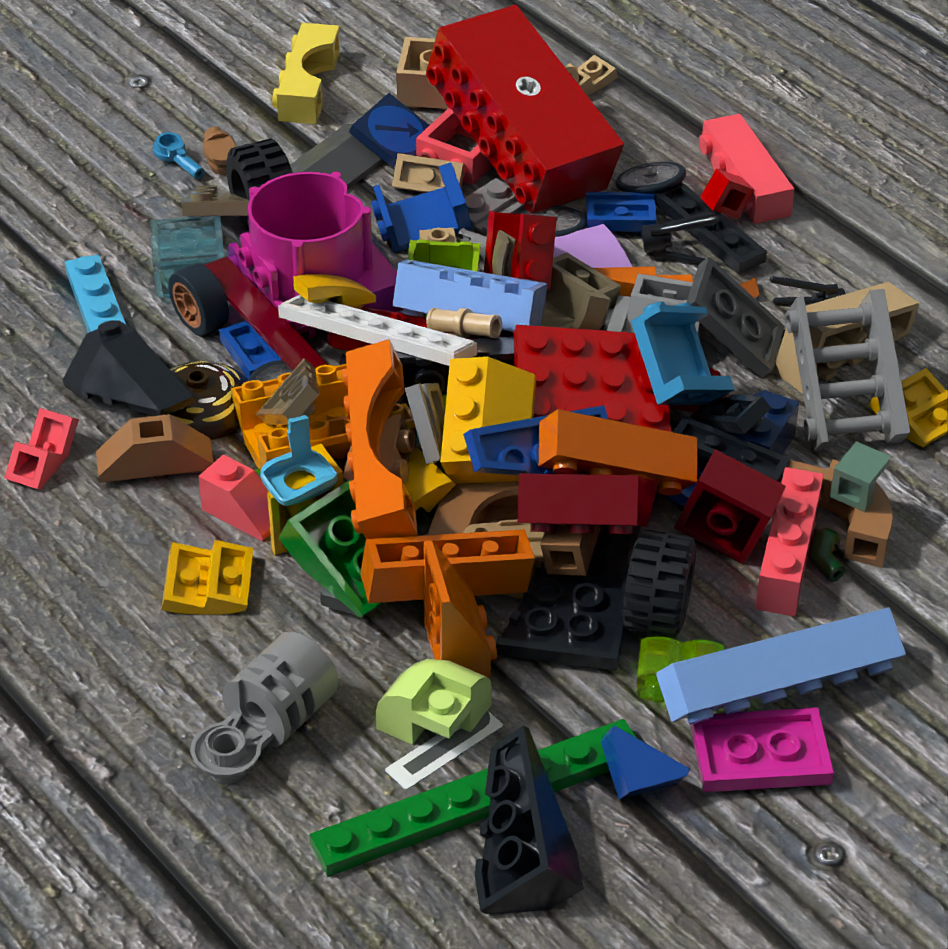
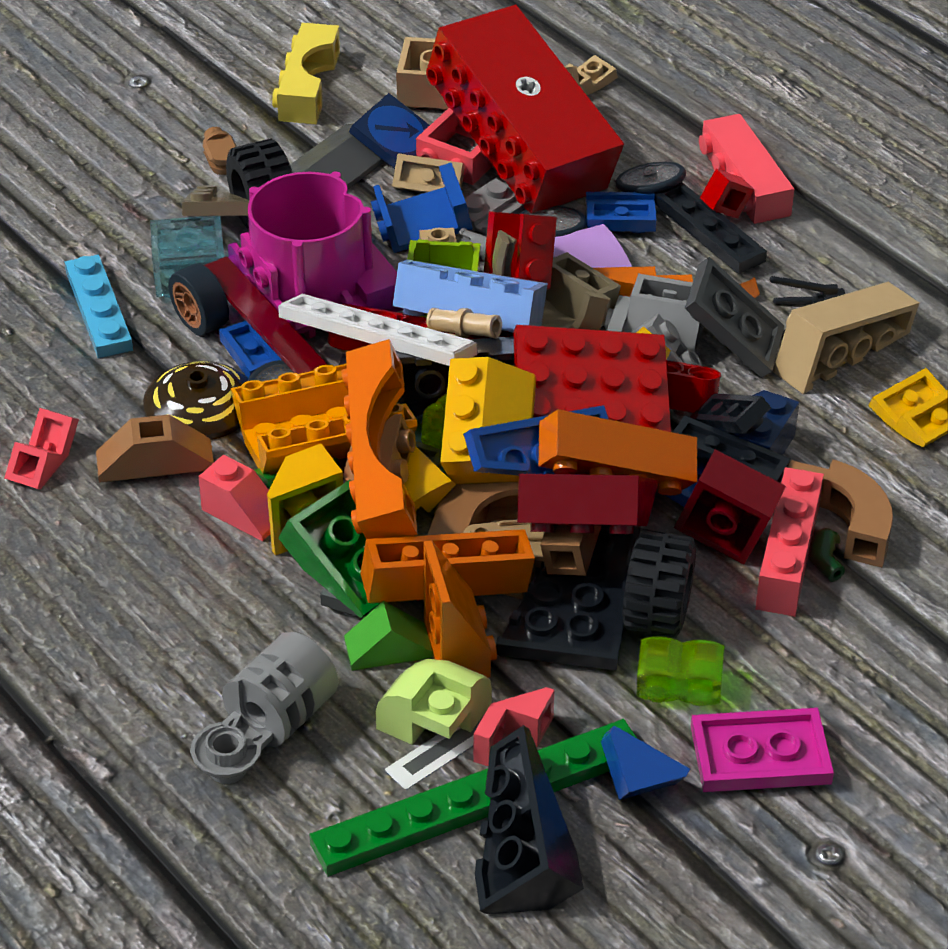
black wedge [63,320,195,416] -> none
dark azure plate [153,132,205,180] -> none
yellow slope [161,540,253,615] -> none
dark tan wing [255,358,319,425] -> none
medium azure piece [260,415,338,505] -> none
yellow slope [293,274,376,309] -> none
light grey plate [405,383,445,464] -> none
dark azure panel [631,302,735,405] -> none
black plant [642,212,720,264] -> none
light blue brick [656,607,906,725] -> none
light grey fence [785,289,910,452] -> none
sand green panel [830,442,890,512] -> none
none -> bright green slope [344,601,433,671]
none -> coral slope [473,687,554,766]

